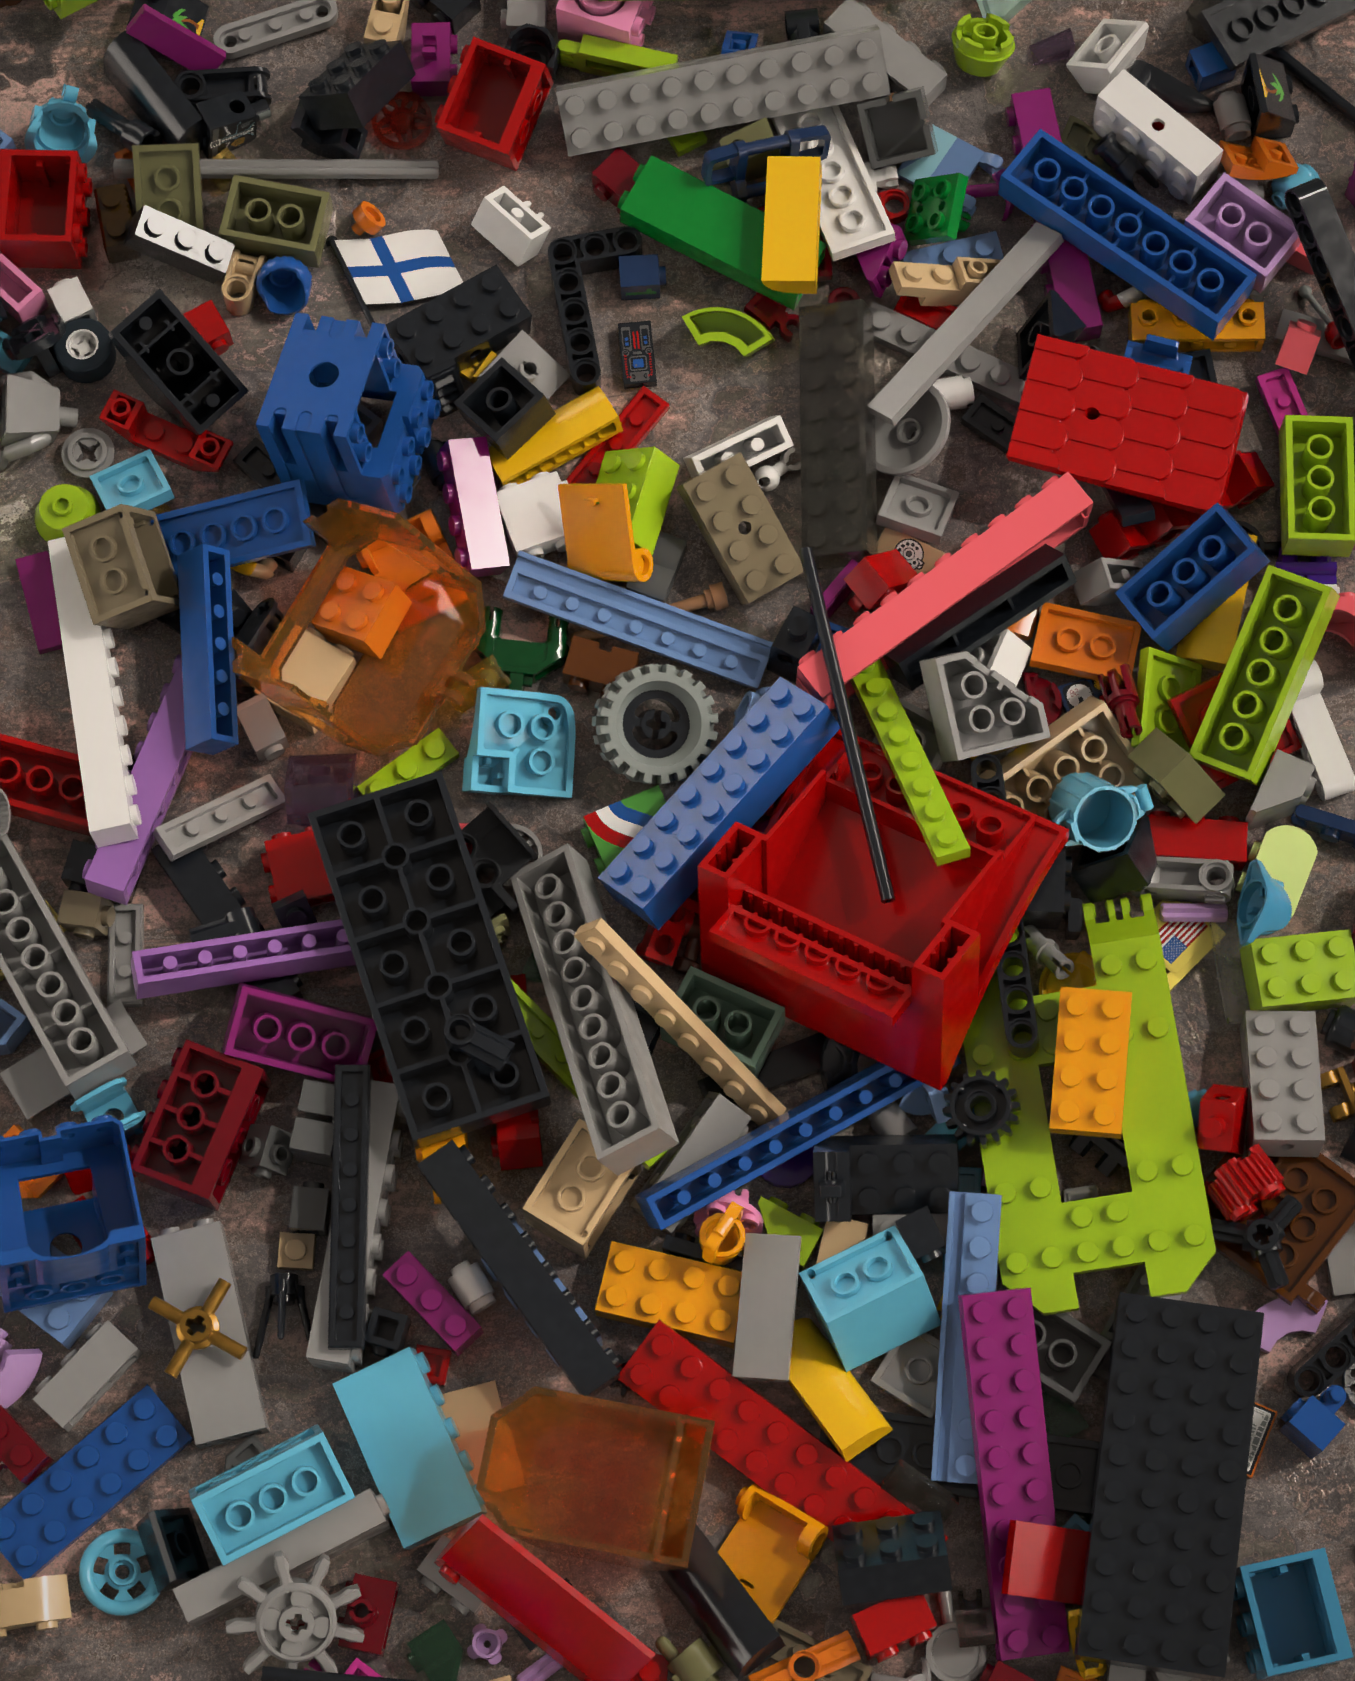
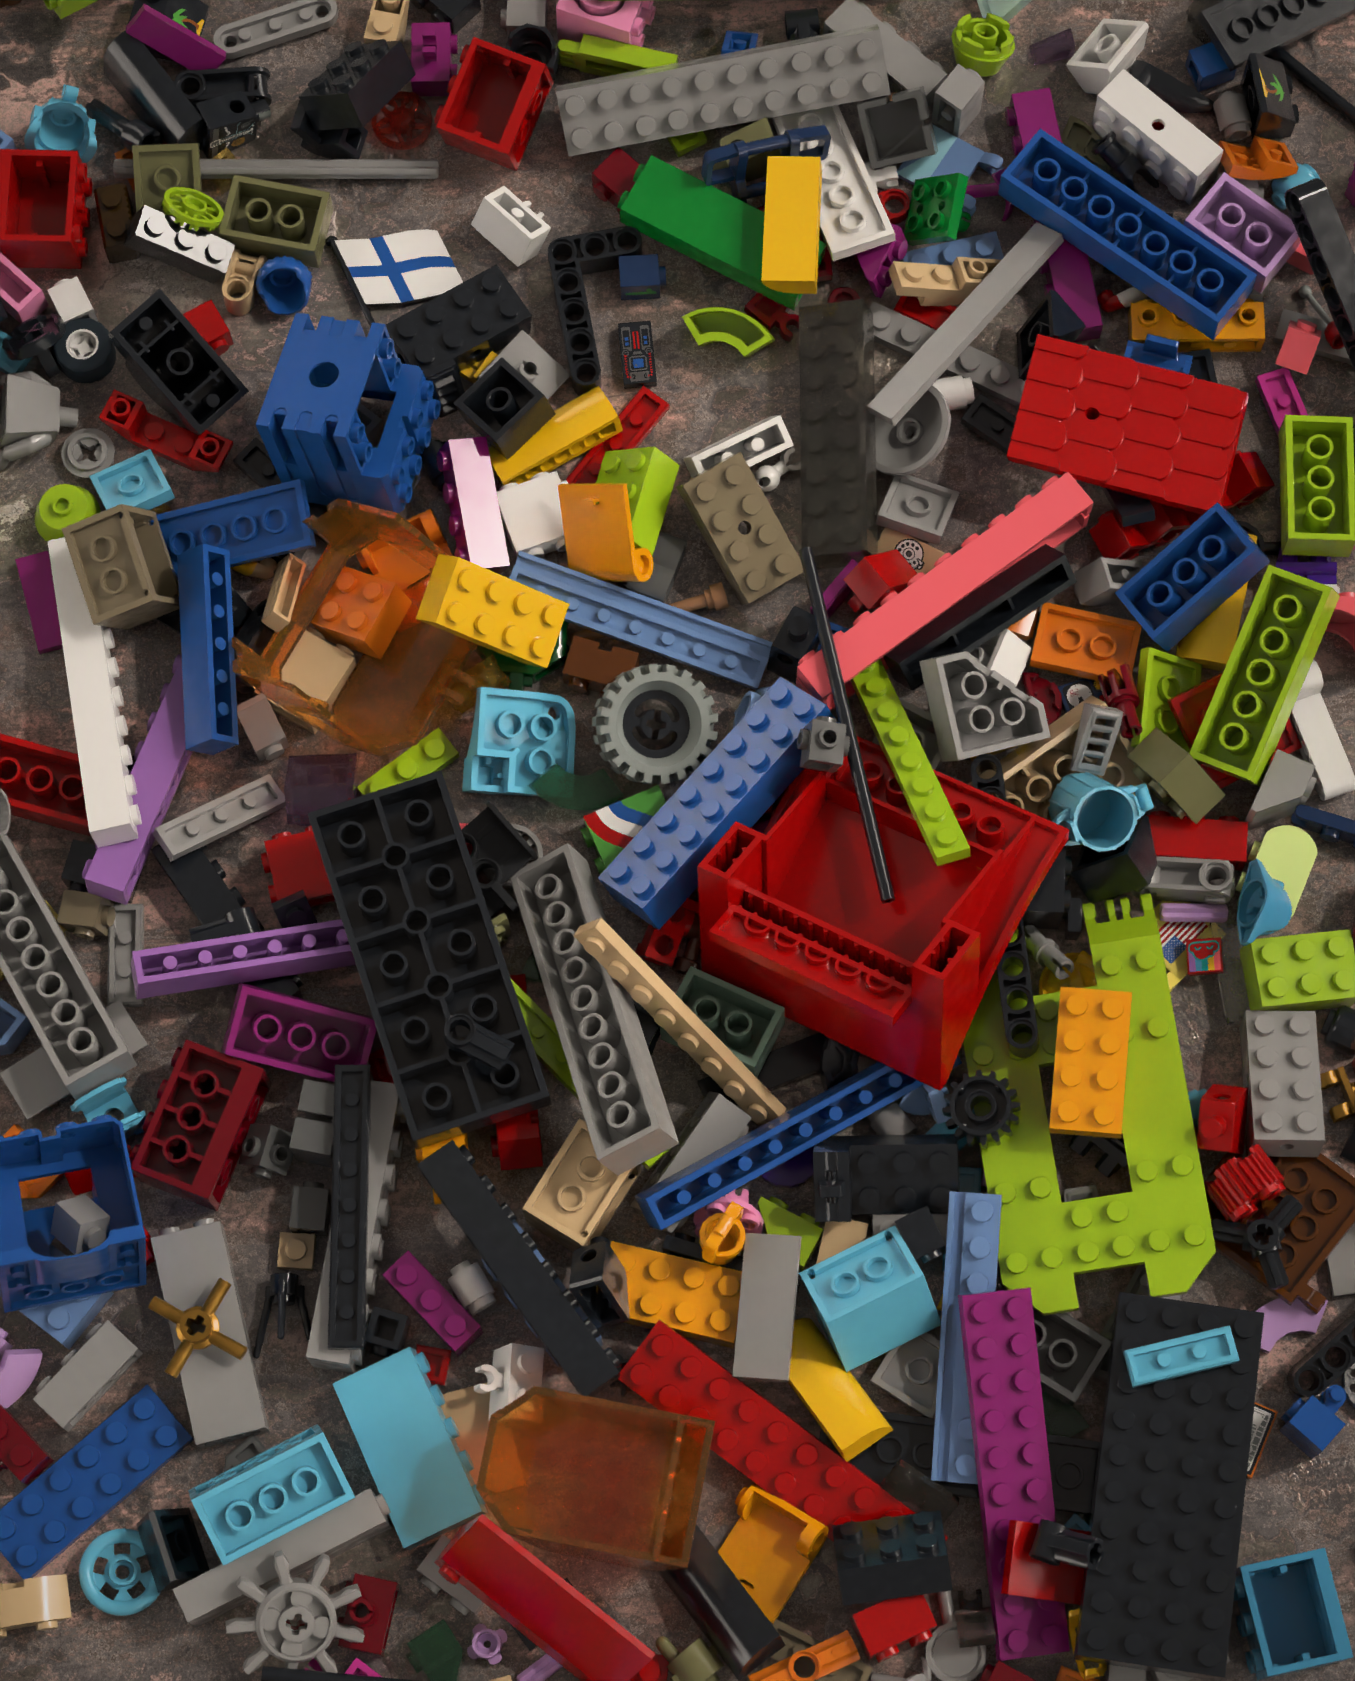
orange tile [351,201,386,236] -> none
none -> light grey brick [50,1194,110,1255]
none -> lime wheel [162,187,224,232]
none -> tan piece [261,553,307,633]
none -> yellow brick [416,554,570,668]
none -> white brick [474,1343,544,1426]
none -> clear green tile [528,764,624,811]
none -> black torso [569,1236,630,1329]
none -> dark grey brick [797,716,850,773]
none -> light grey brick [932,64,985,138]
none -> black piece [1029,1519,1105,1571]
none -> light grey slope [1070,703,1124,776]
none -> medium azure tile [1123,1325,1240,1388]
none -> tile [1186,937,1224,976]

